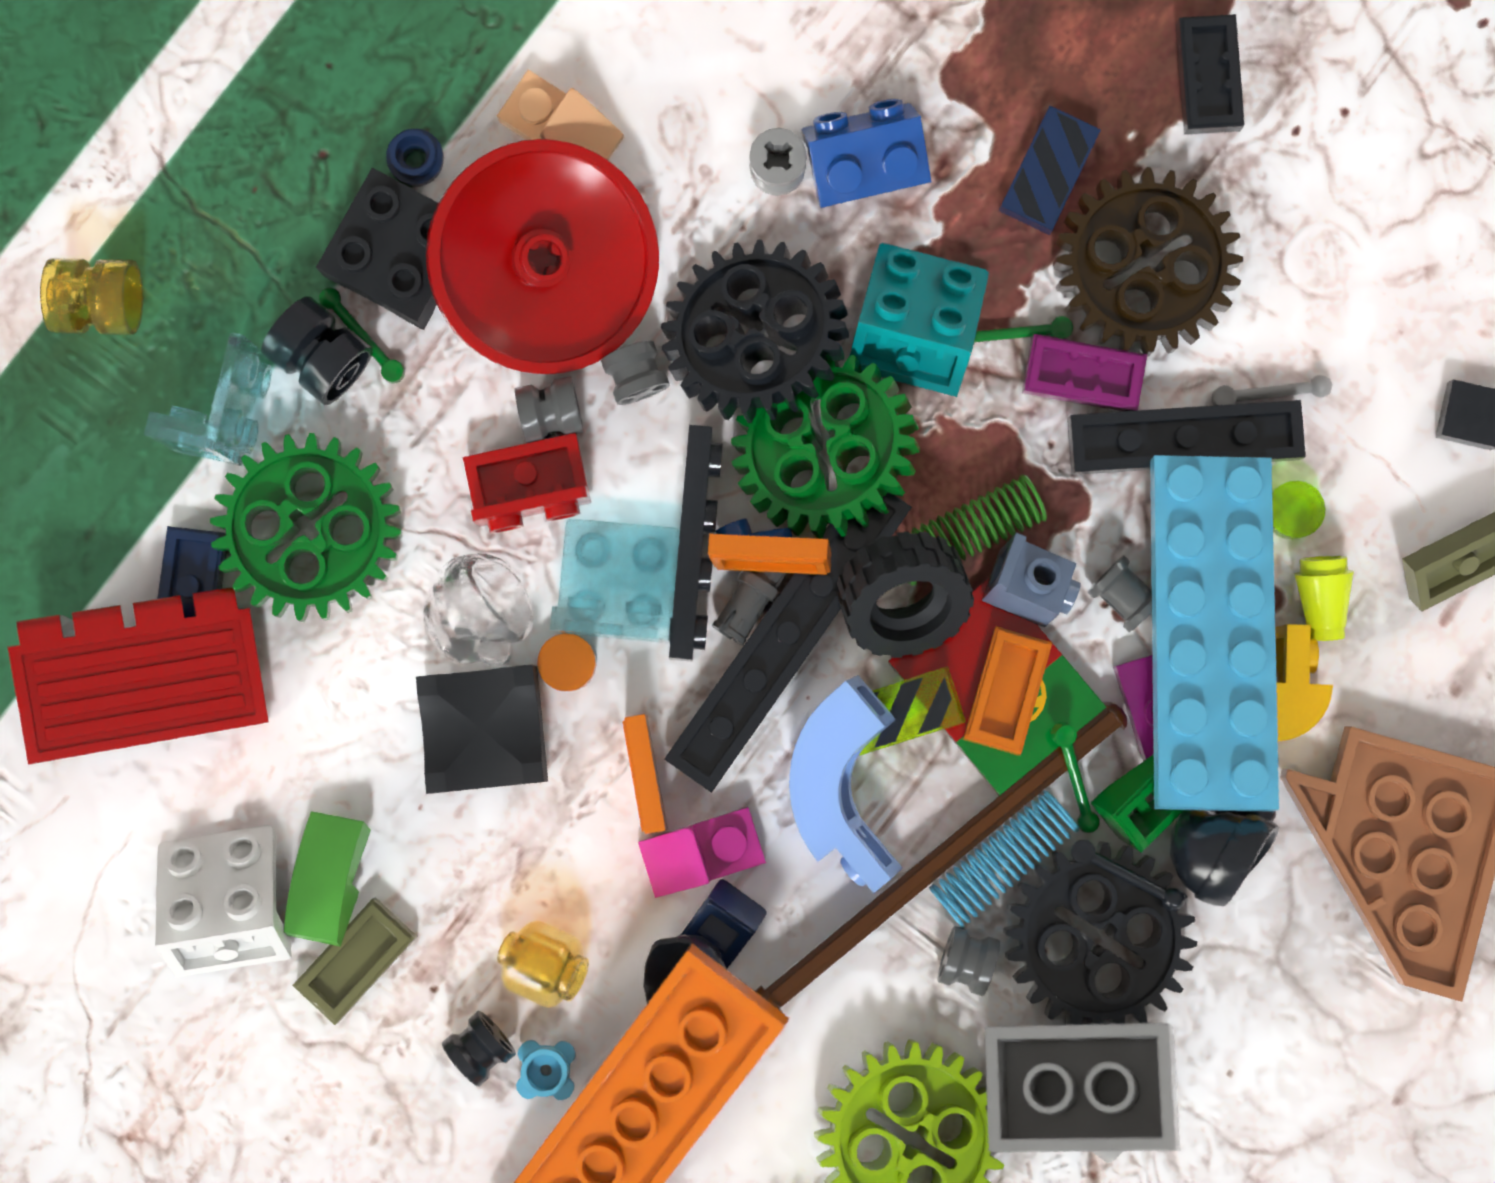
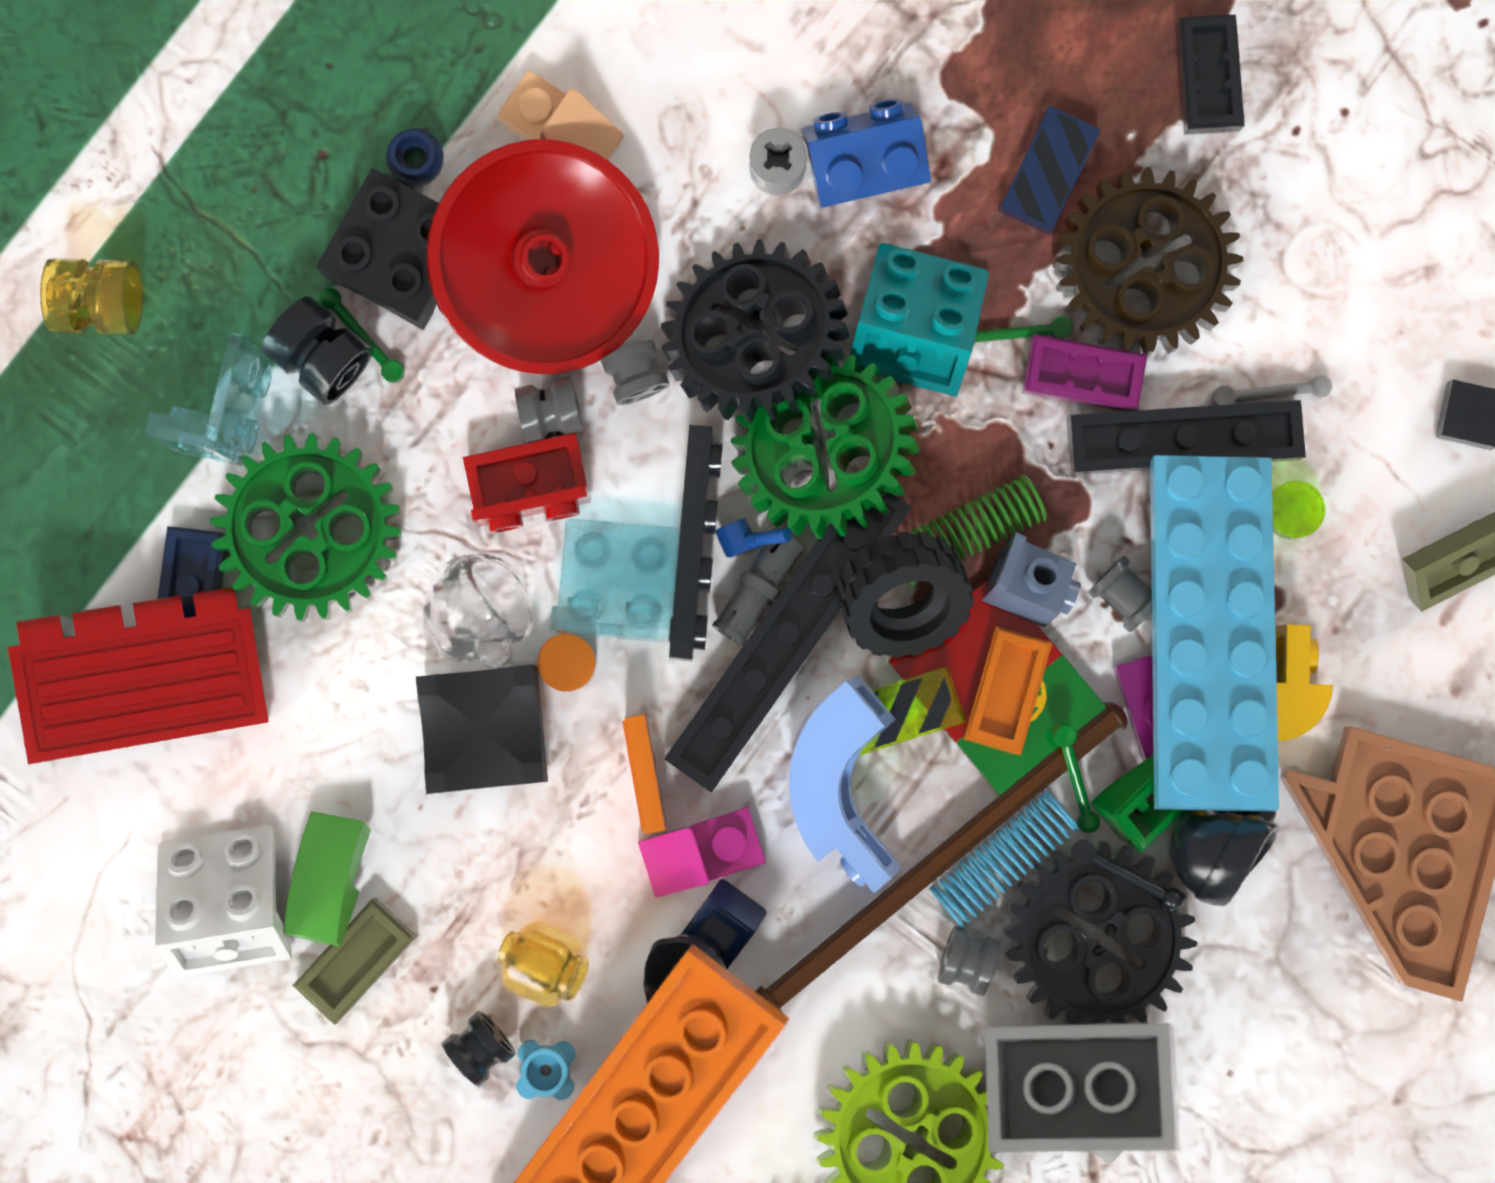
orange tile [708,534,832,575] -> none
neon yellow cone [1294,556,1354,641] -> none

